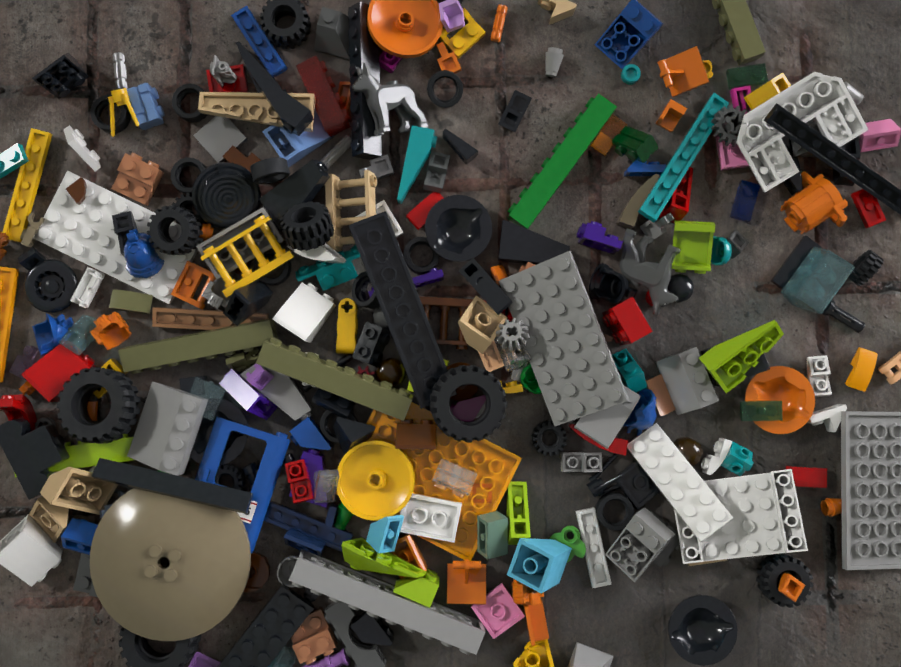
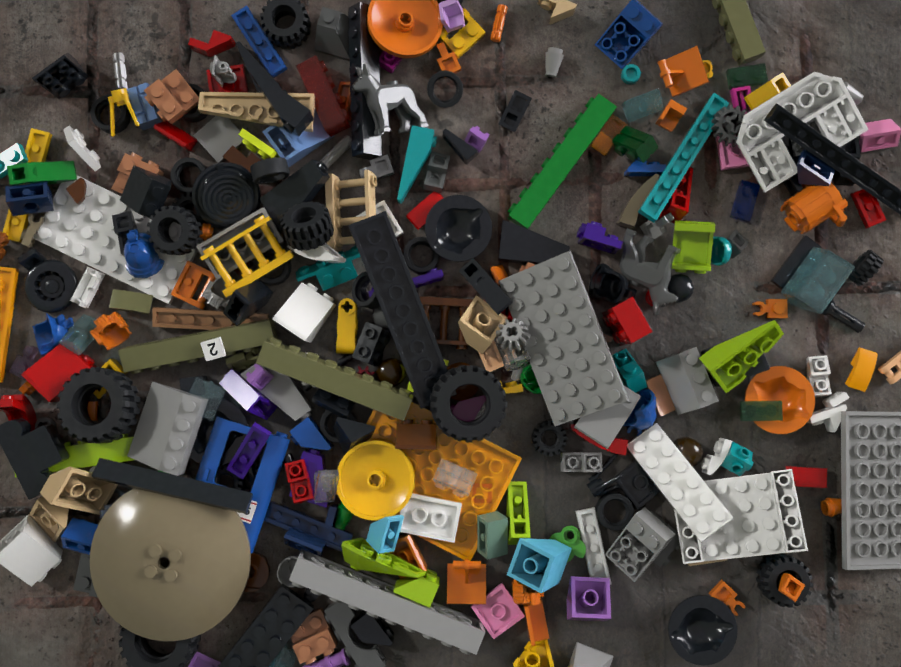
none -> dark blue brick [5,182,54,216]
none -> green slope [7,161,77,186]
none -> black slope [120,165,171,218]
none -> nougat plate [144,69,199,124]
none -> red slope [153,121,197,151]
none -> red slope [188,30,236,57]
none -> white tile [200,337,226,361]
none -> dark purple plate [226,422,272,479]
none -> neon yellow plate [238,128,280,160]
none -> medium lavender tile [465,126,490,153]
none -> medium lavender slope [567,576,611,621]
none -> clear light blue slope [622,88,664,123]
none -> orange plate [708,579,745,616]
none -> orange plate [752,299,788,319]
none -> dark blue slope [797,149,835,186]
none -> white tile [822,392,849,408]

